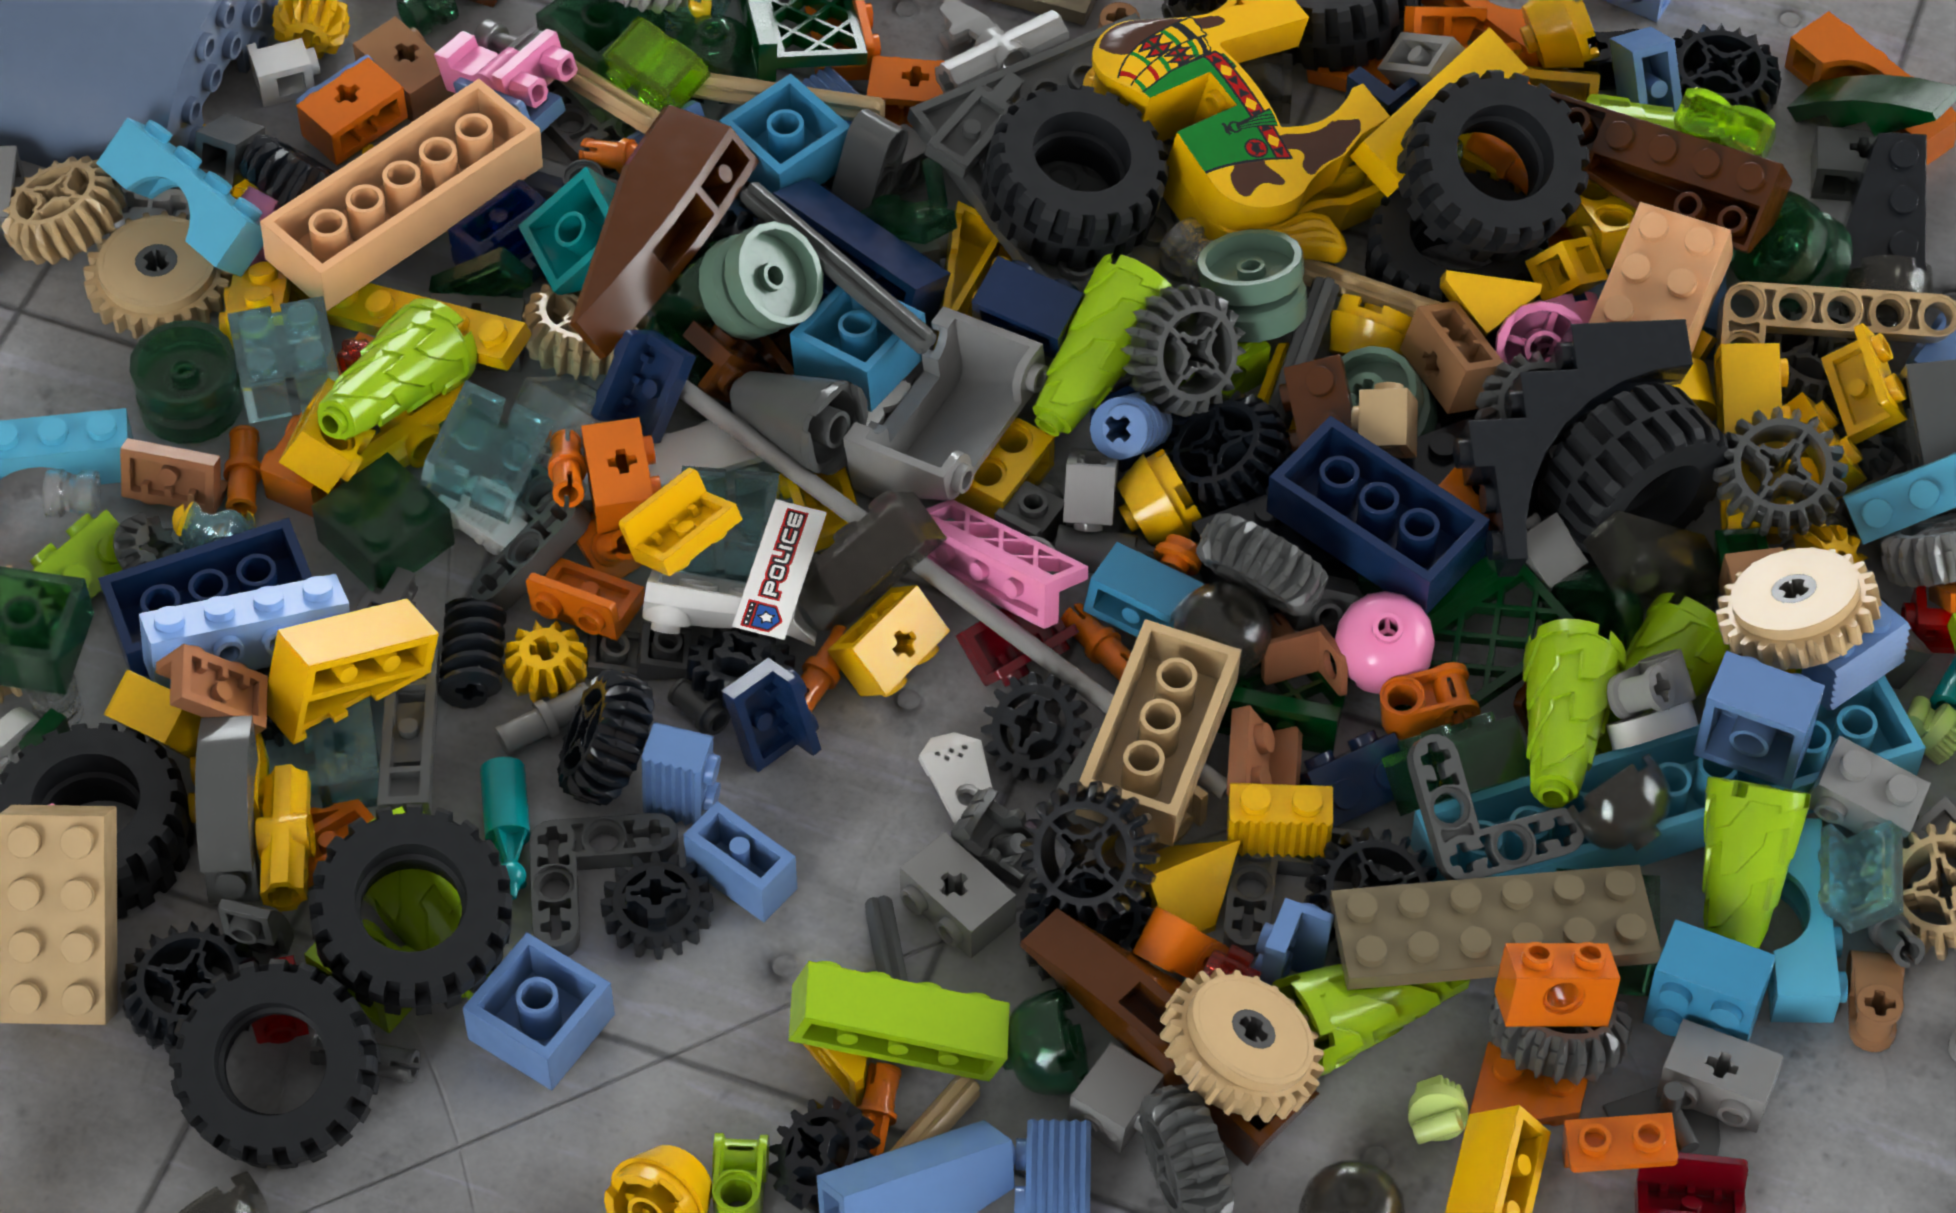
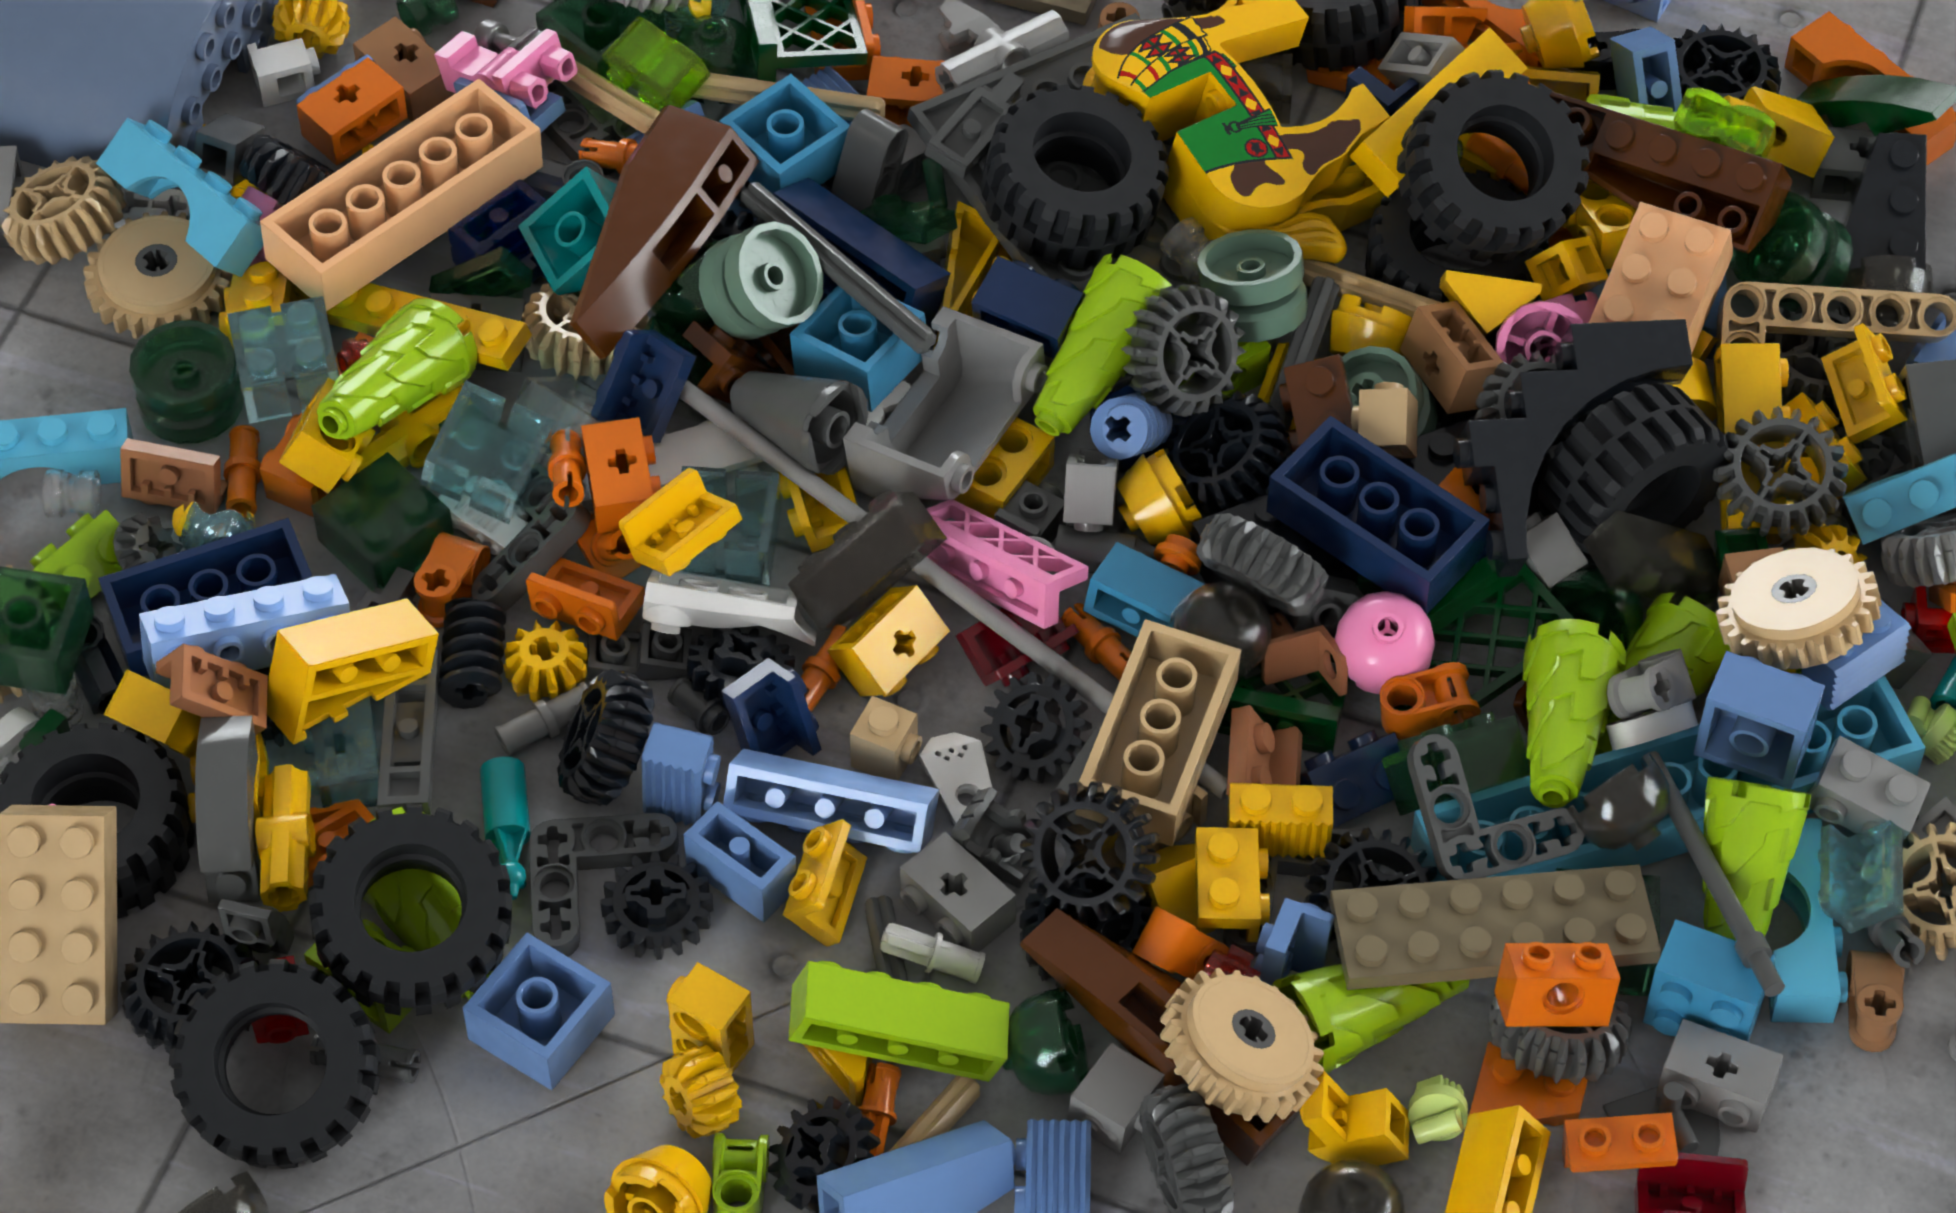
white sticker [732,499,827,640] -> none
none -> black piece [59,613,124,715]
none -> orange piece [413,532,491,628]
none -> yellow gear [659,1044,742,1139]
none -> yellow brick [666,962,755,1073]
none -> light blue brick [723,749,940,854]
none -> yellow bracket [783,819,868,947]
none -> tan brick [850,696,922,781]
none -> white axle [880,923,986,984]
none -> yellow bracket [1195,827,1270,942]
none -> yellow brick [1299,1071,1410,1167]
none -> dark grey bar [1641,751,1785,997]
none -> yellow torso [1717,86,1835,178]

